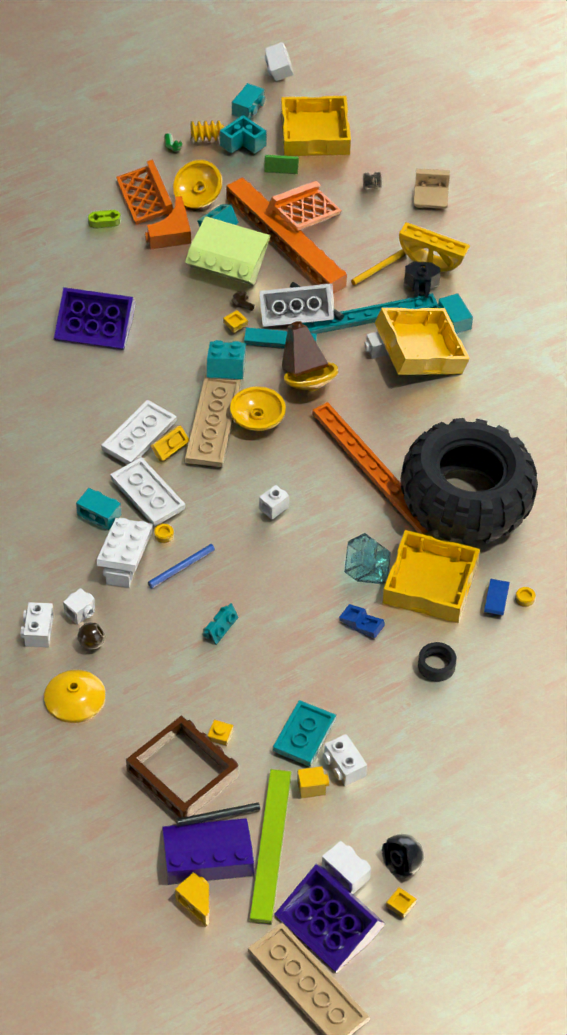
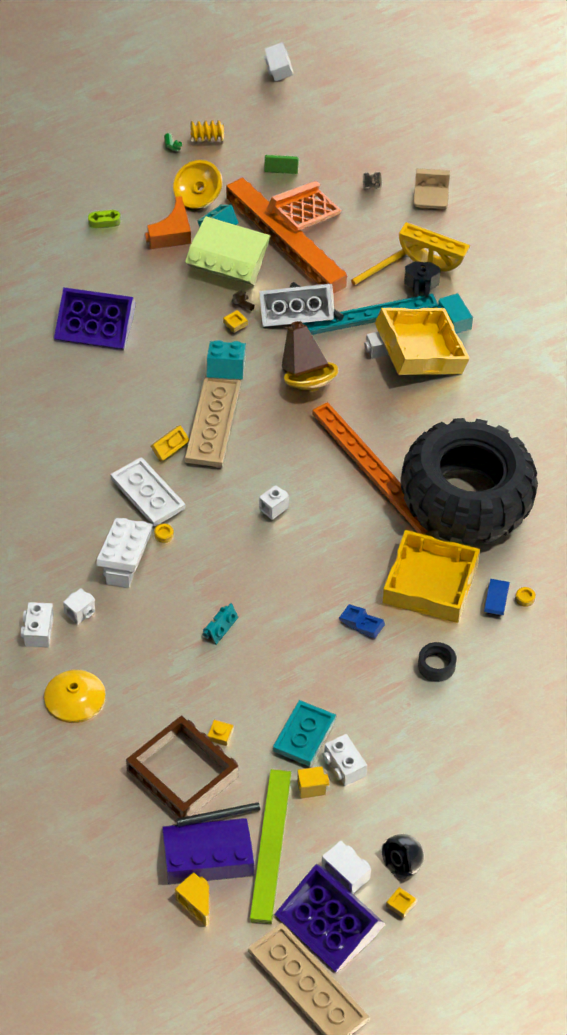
teal brick [76,488,122,530] -> none
dark brown piece [77,622,105,650] -> none
white plate [101,400,177,465] -> none
orange fence [116,159,174,225] -> none
bar [148,544,215,588] -> none
teal brick [220,115,267,154] -> none
yellow dish [230,386,286,431] -> none
teal brick [232,83,266,119] -> none
teal tile [244,327,317,348] -> none
yellow tile [281,96,351,156] -> none
clear light blue slope [344,533,391,584] -> none

